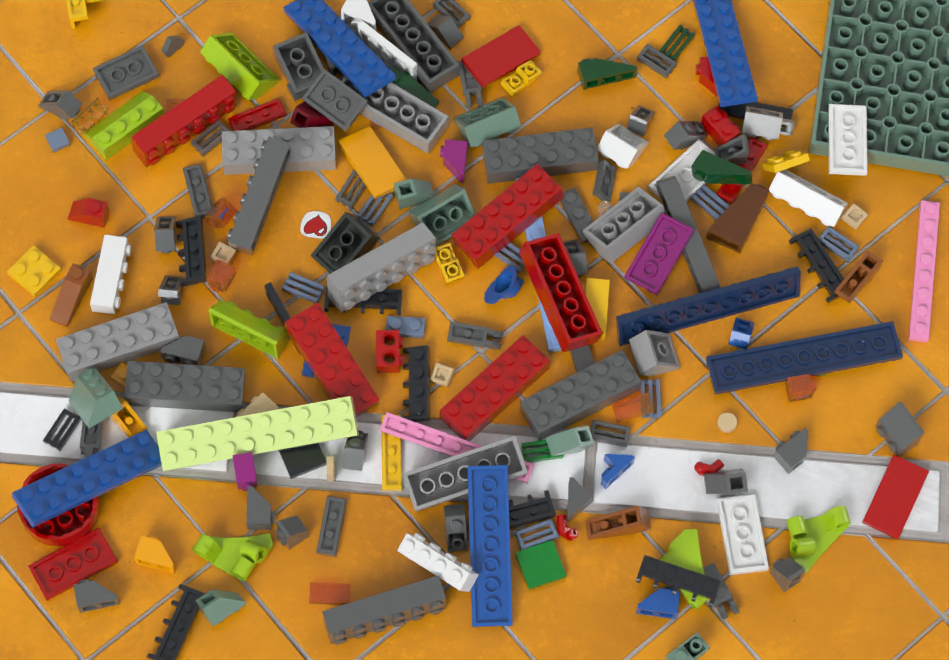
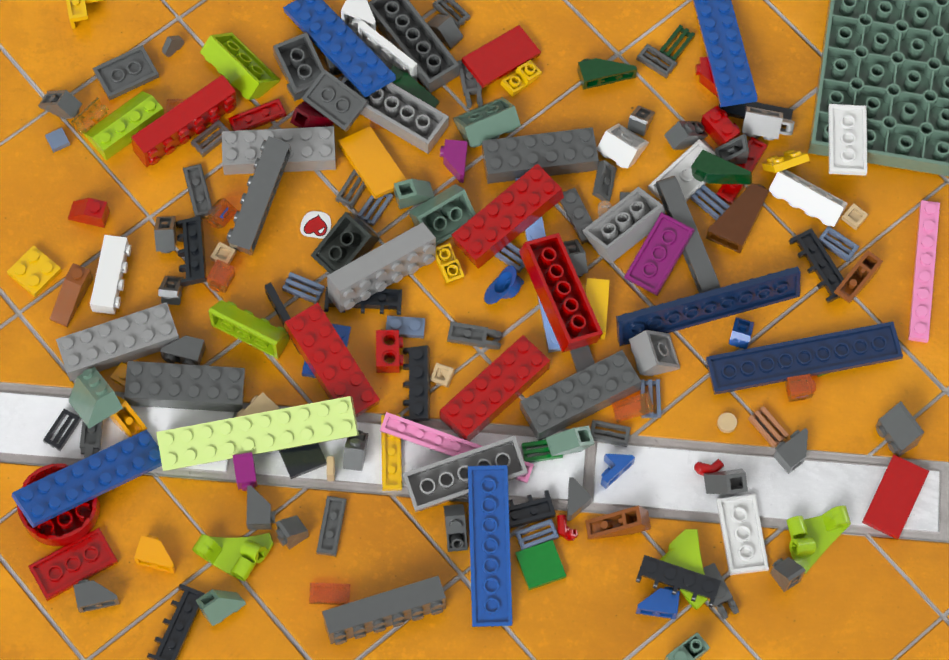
white brick [397,533,479,592] -> none
none -> nougat tile [748,406,789,448]

